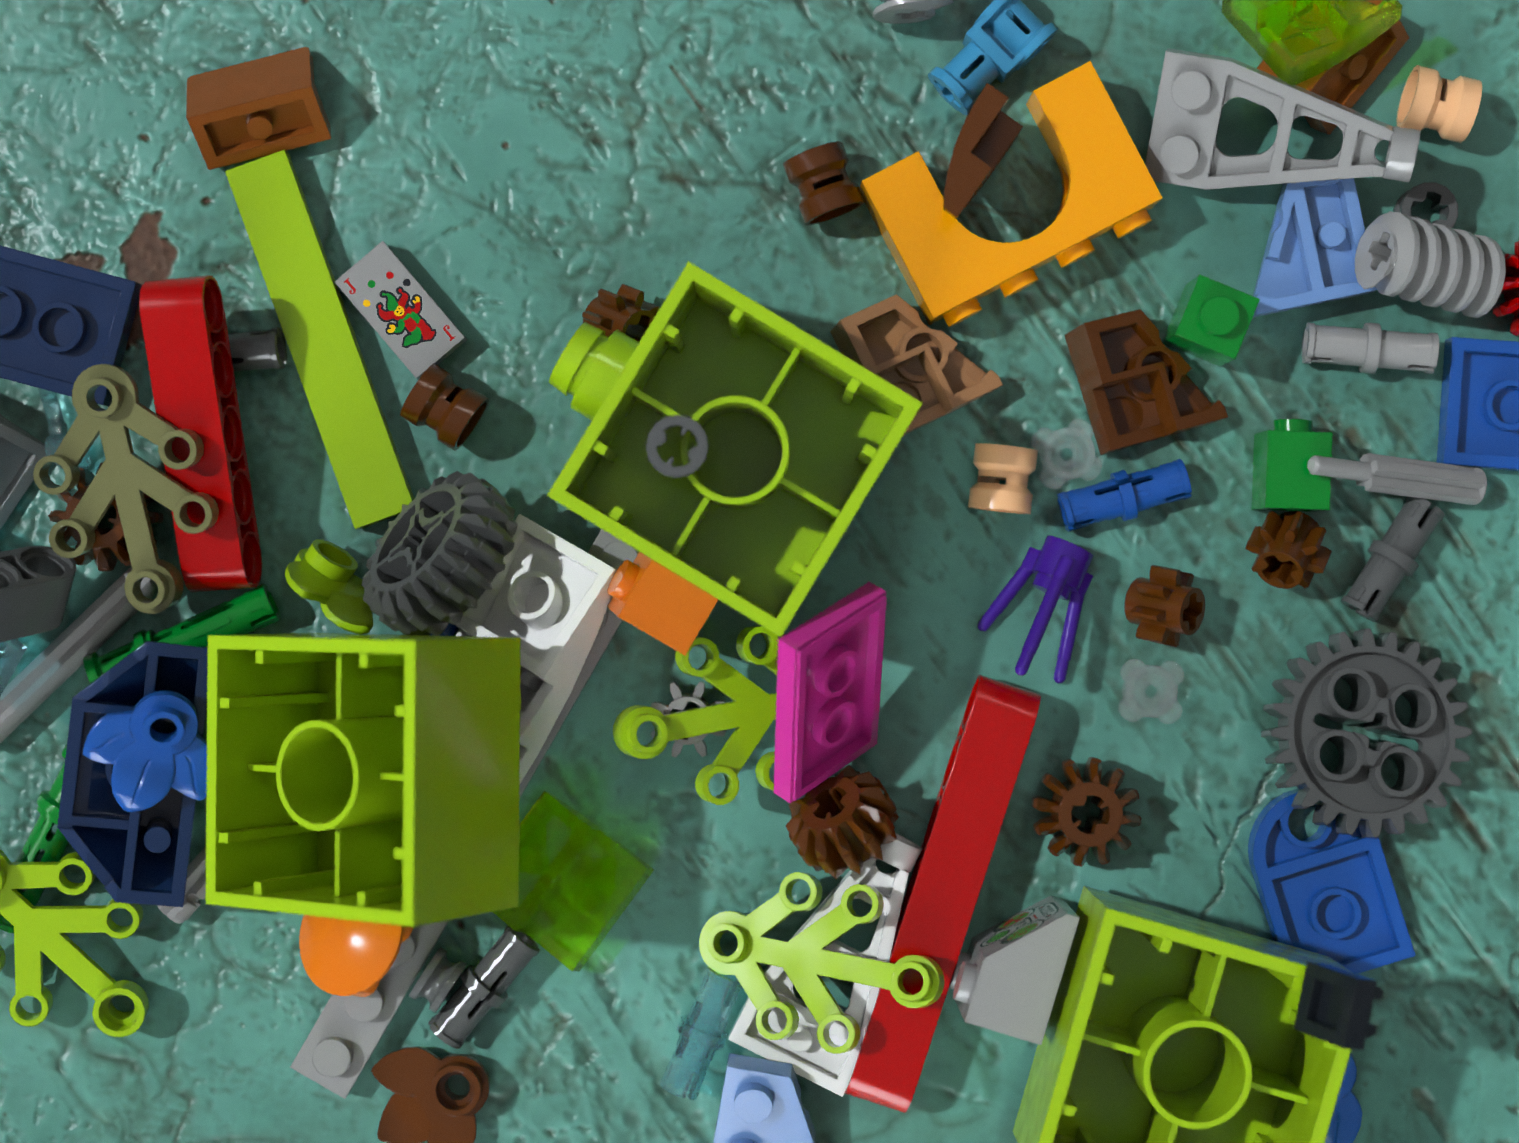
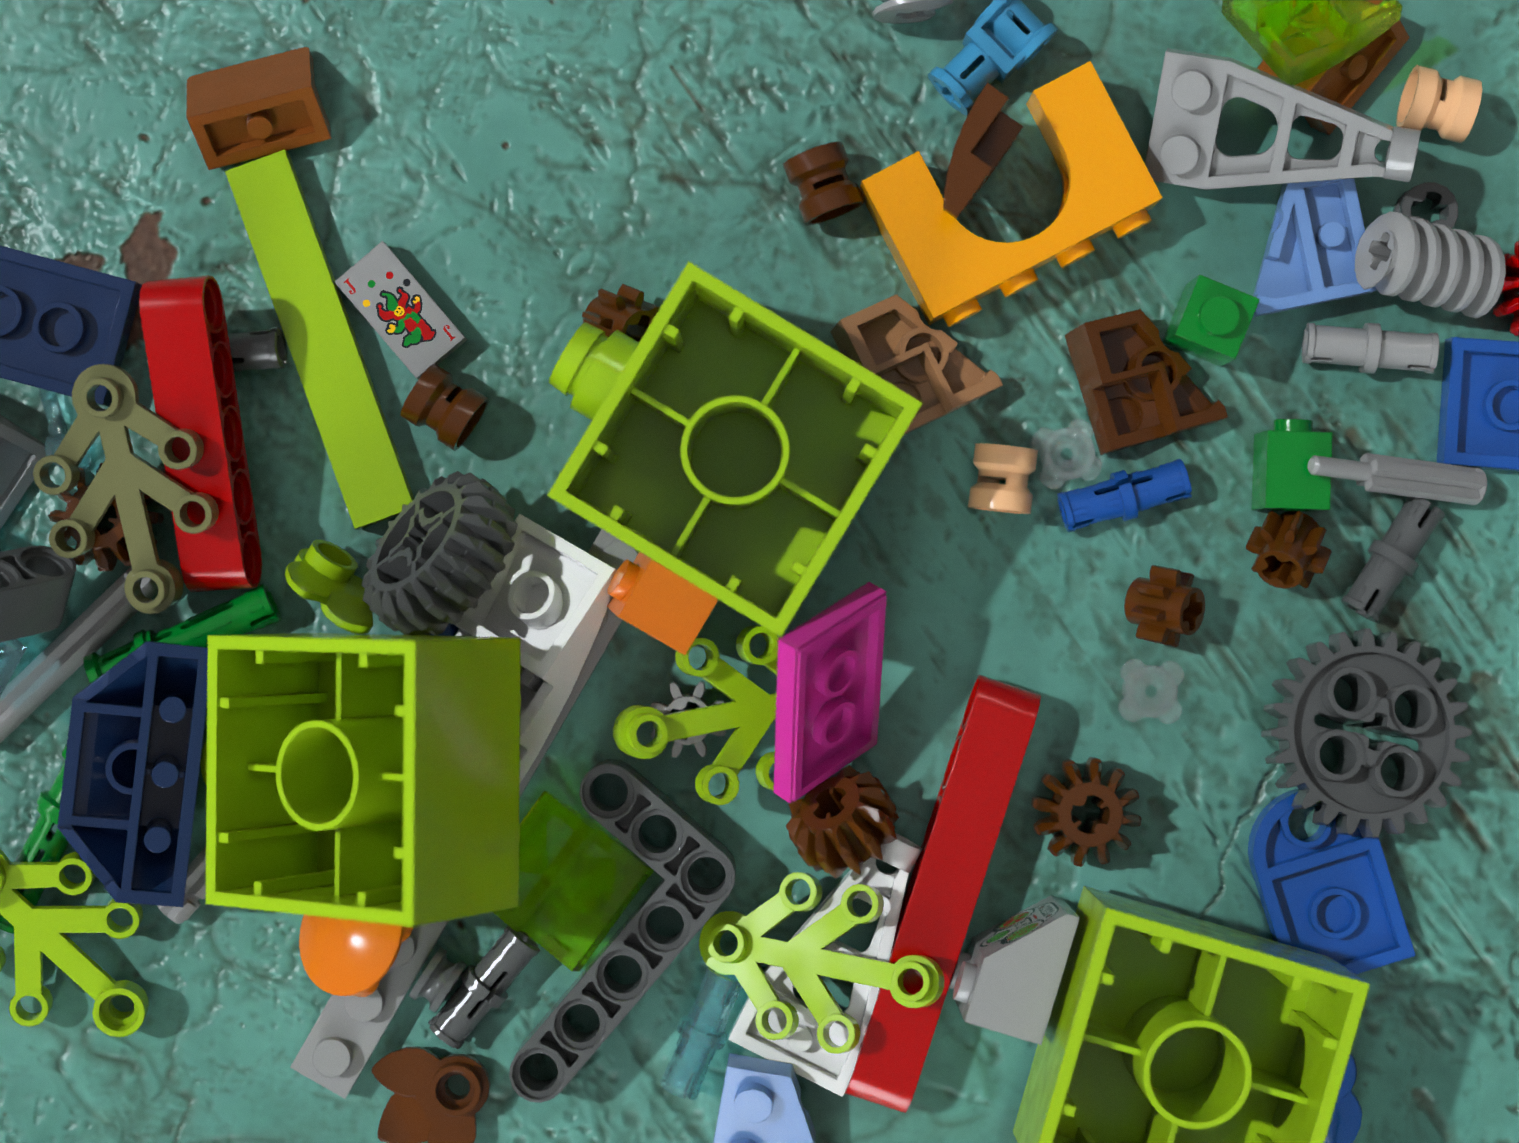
blue plate [83,691,207,812] -> none
dark grey bush [646,415,709,478] -> none
dark purple plant [977,535,1093,684] -> none
black tile [1294,962,1384,1050] -> none
none -> dark grey beam [509,759,736,1103]

